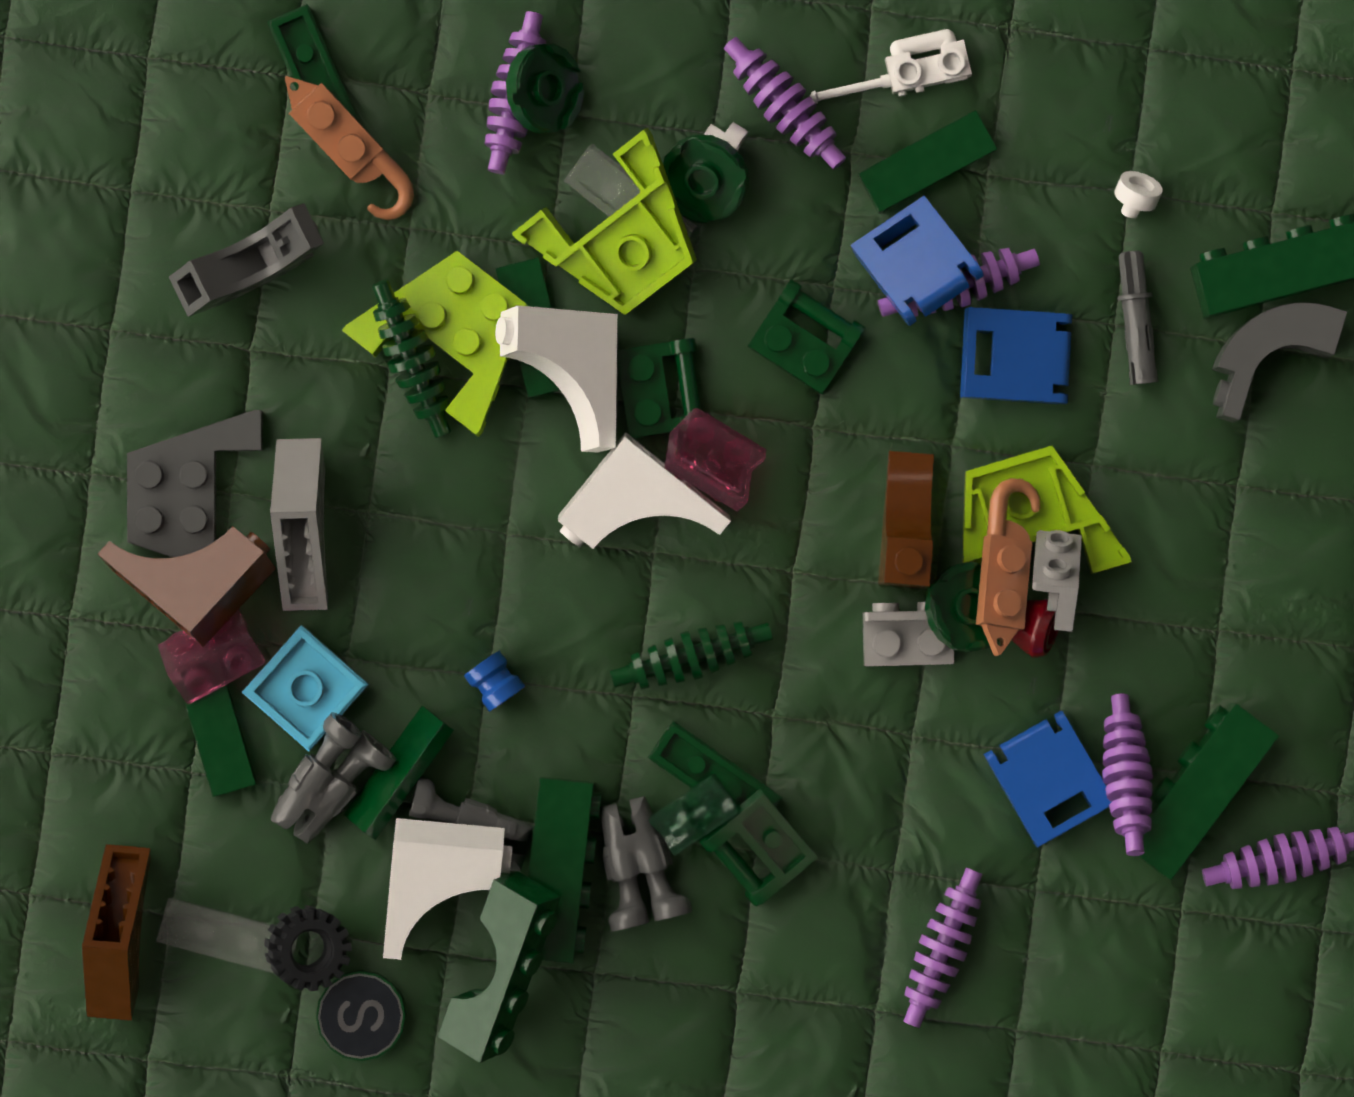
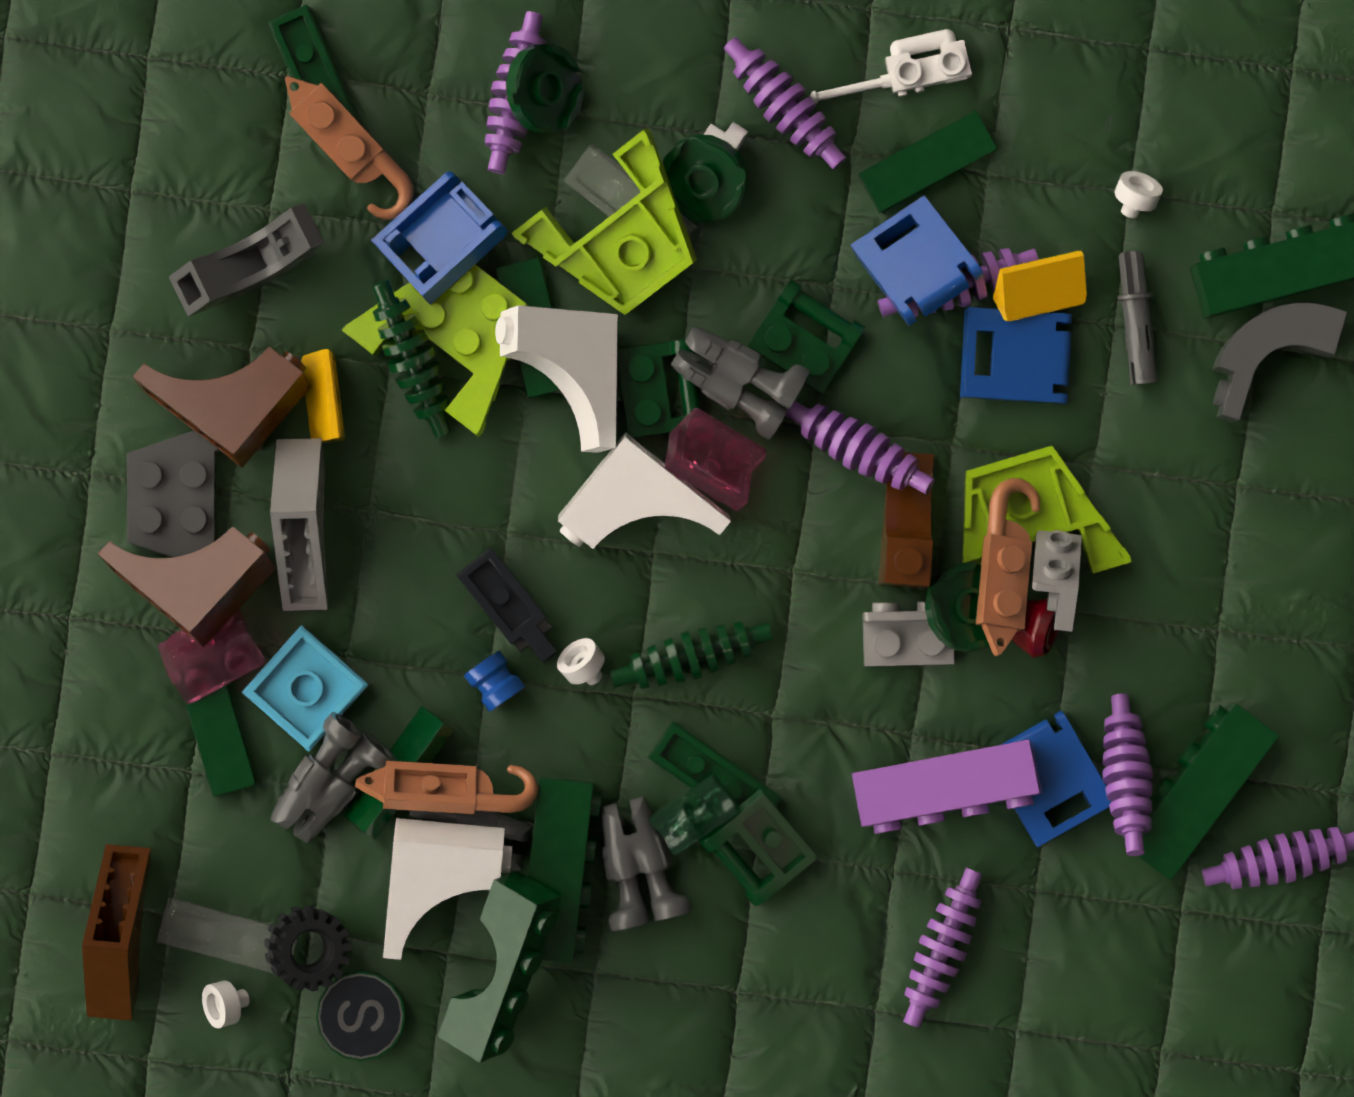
none -> reddish brown arch [132,347,311,468]
none -> white tile [202,980,249,1028]
none -> yellow slope [301,349,345,443]
none -> nougat plate [355,761,538,814]
none -> container [371,171,507,305]
none -> black hinge [456,547,558,663]
none -> white tile [557,638,605,685]
none -> dark grey piece [671,326,810,440]
none -> medium lavender piece [785,401,935,494]
none -> medium lavender brick [852,740,1043,834]
none -> yellow slope [993,251,1087,322]

